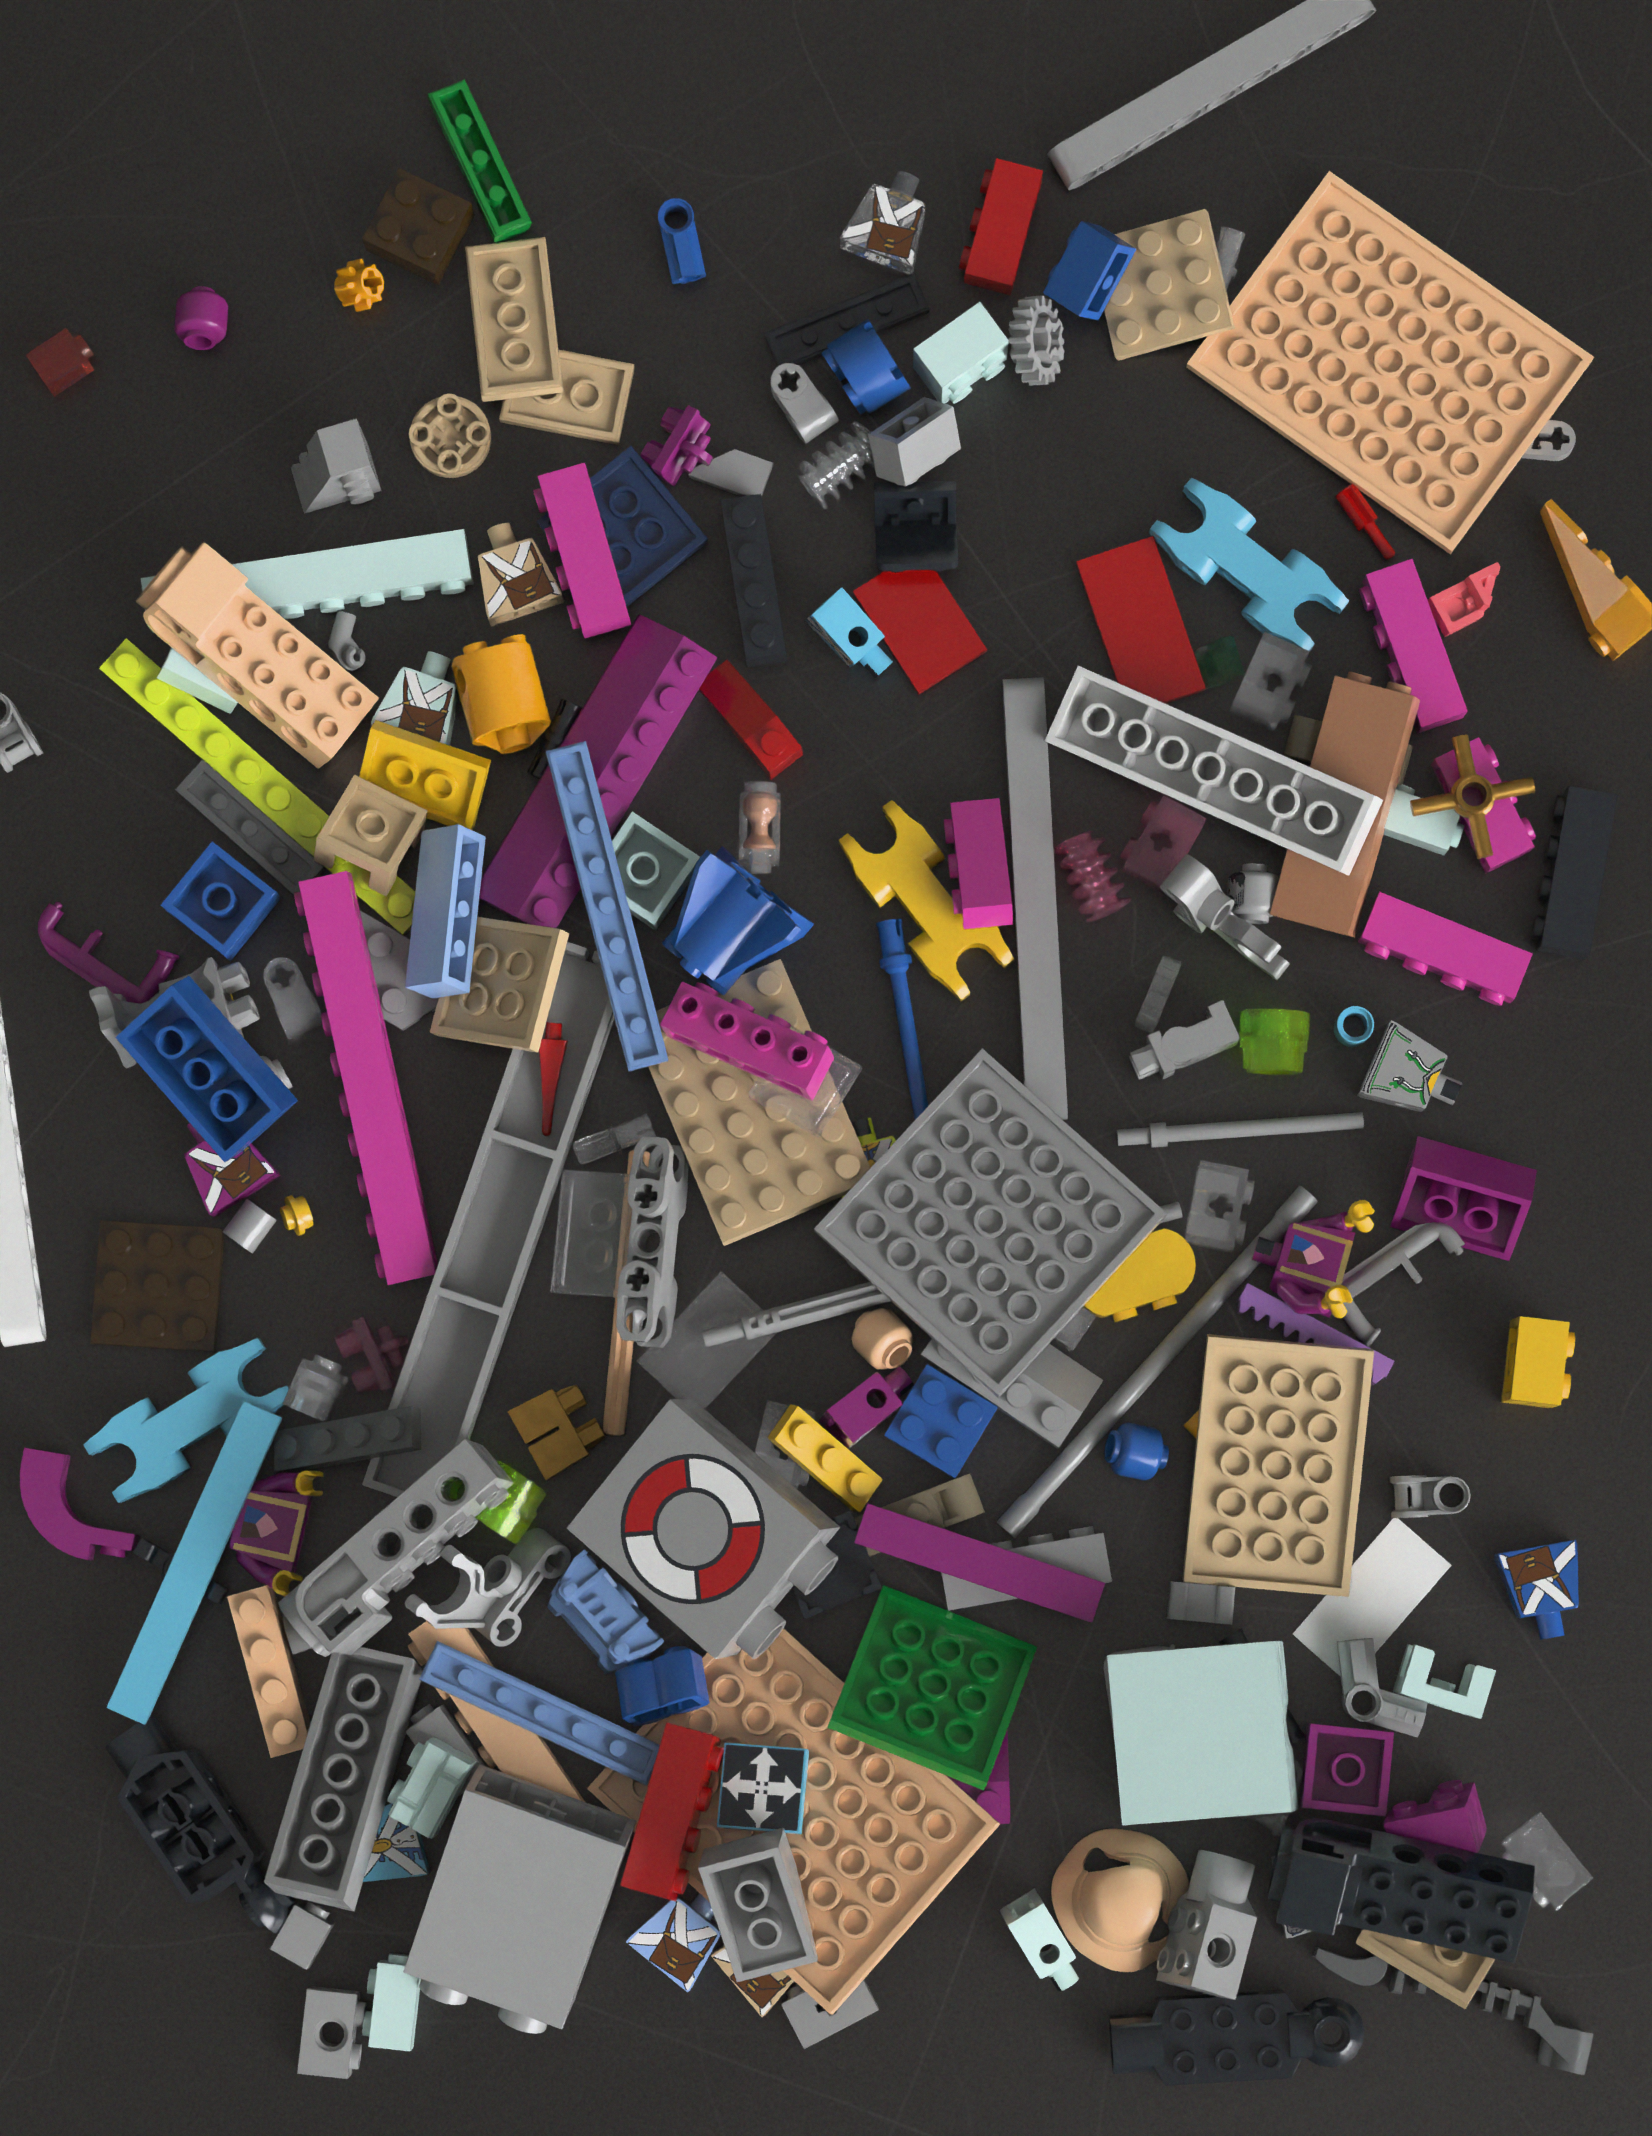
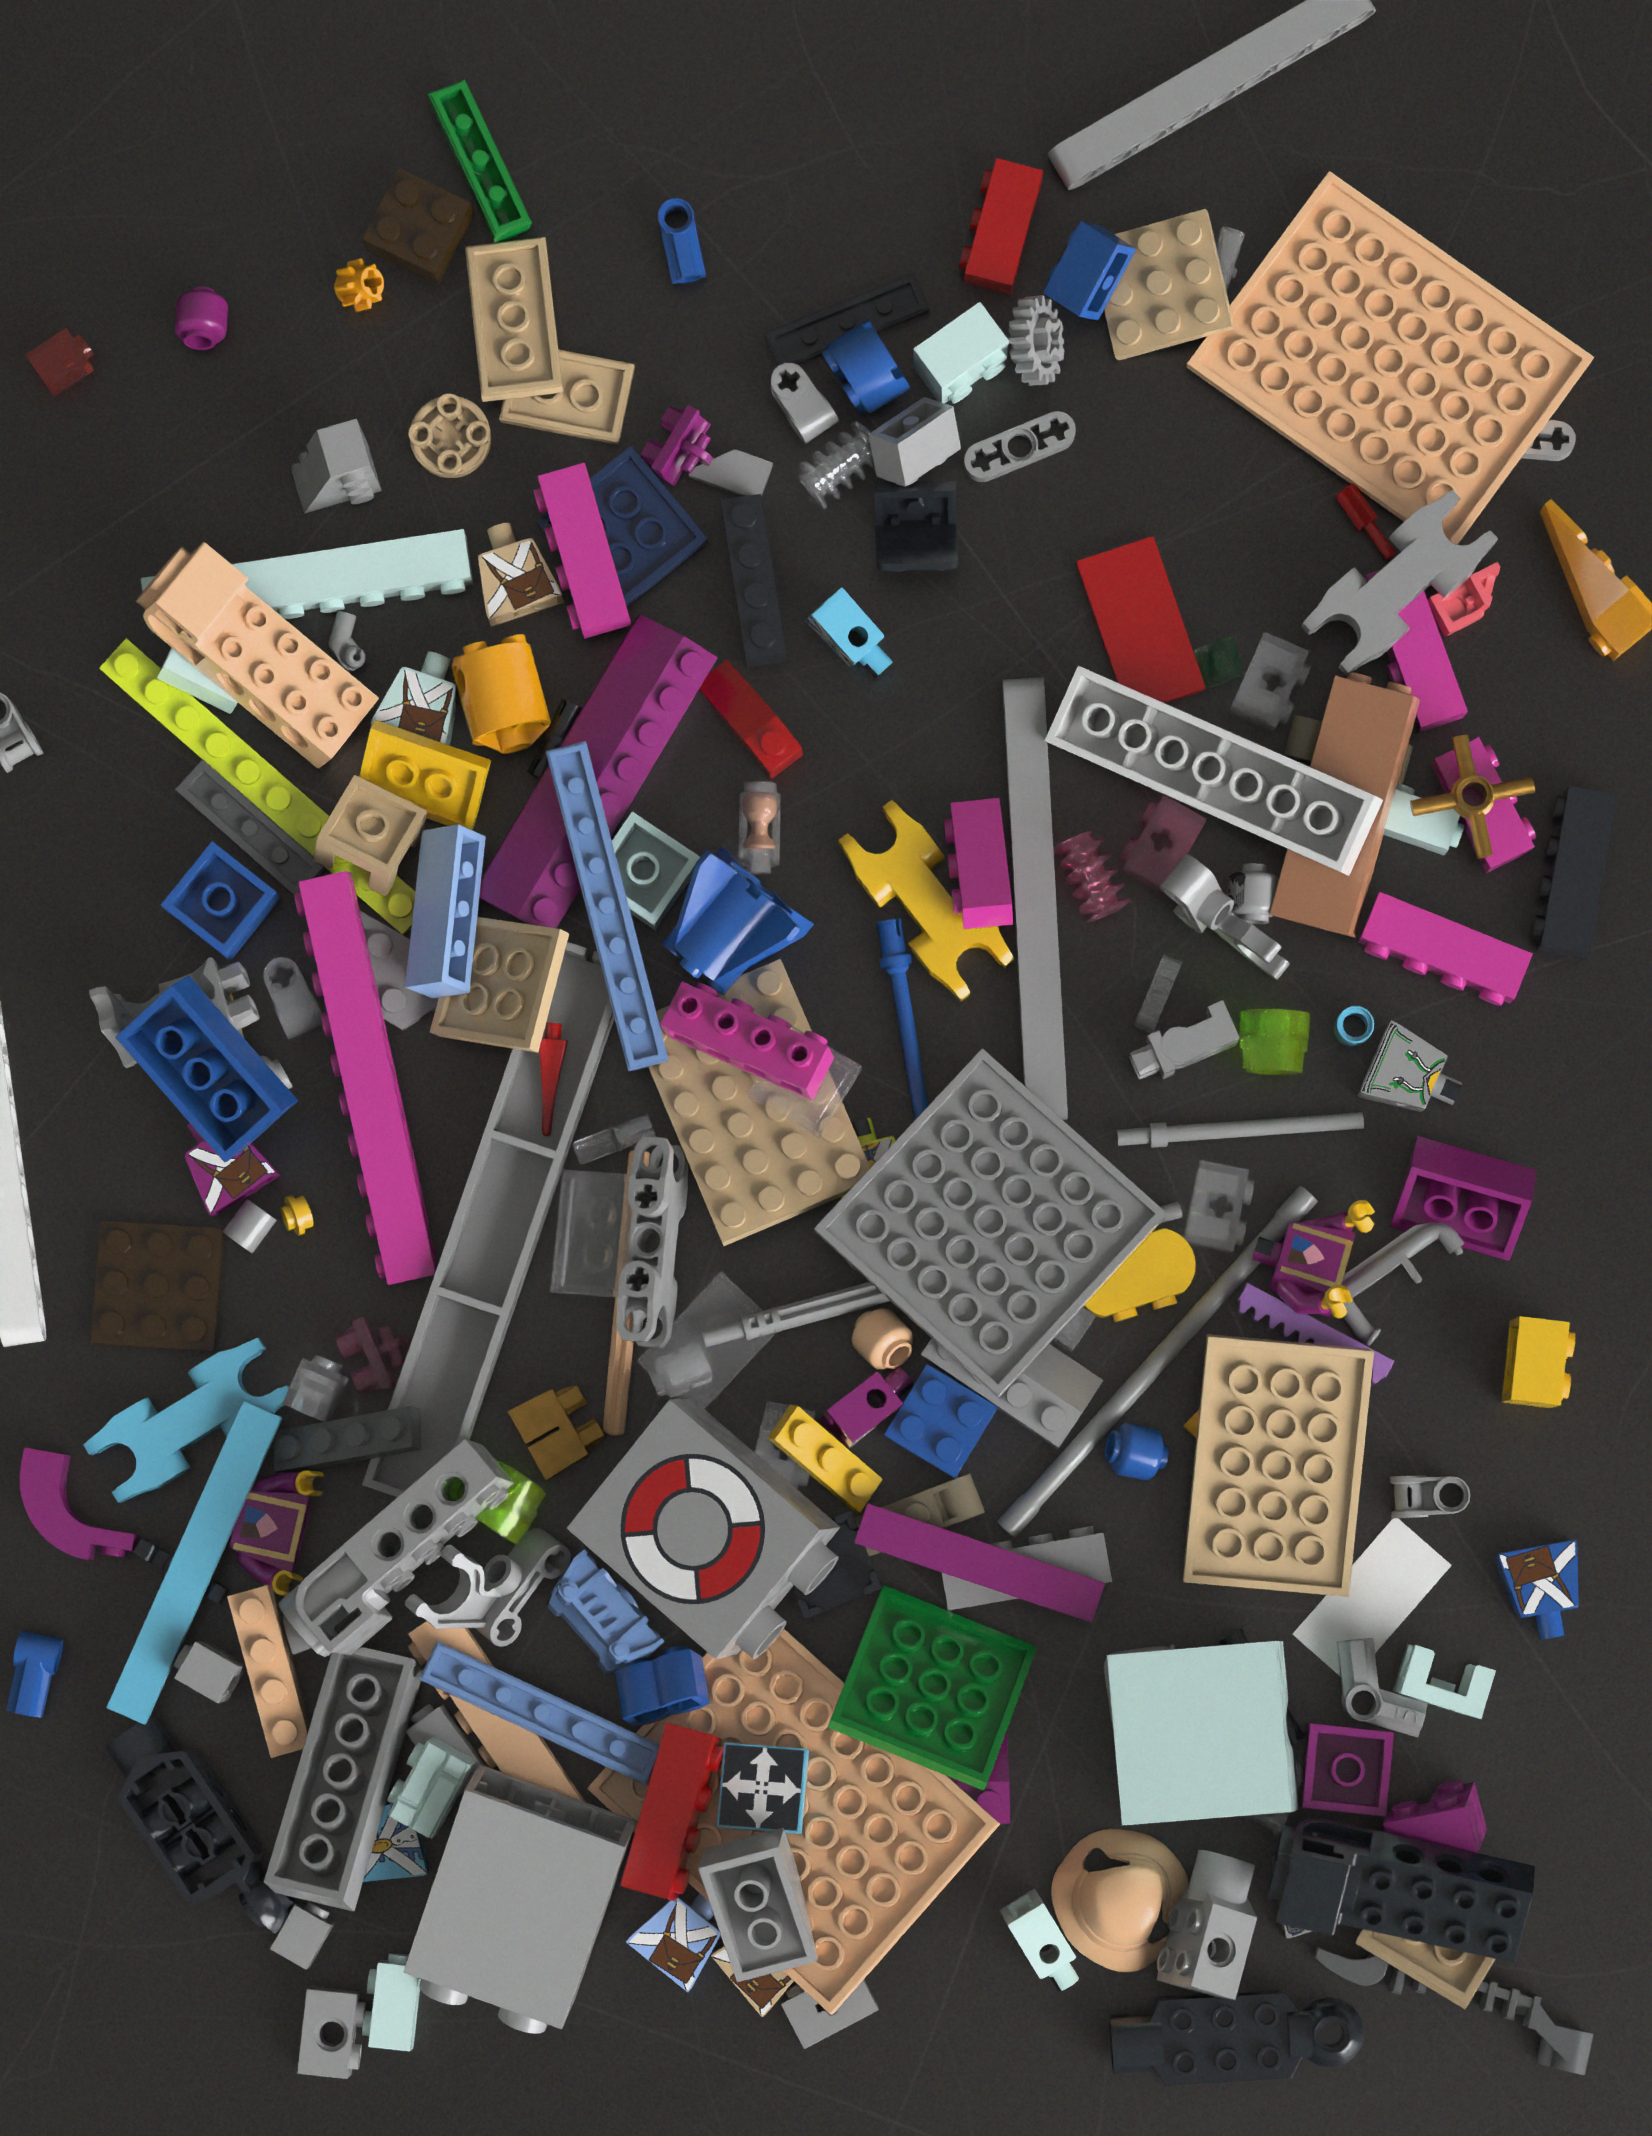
magenta piece [38,902,180,1004] -> none
torso [840,171,926,275] -> none
red tile [853,570,987,695] -> none
medium azure piece [1149,478,1349,656] -> none
light grey piece [1167,1581,1235,1625] -> none
clear bracket [1500,1812,1593,1911] -> none
none -> blue piece [6,1630,63,1718]
none -> light grey brick [174,1640,247,1703]
none -> clear brick [649,1342,716,1399]
none -> light grey beam [964,411,1076,482]
none -> light grey piece [1301,490,1498,676]

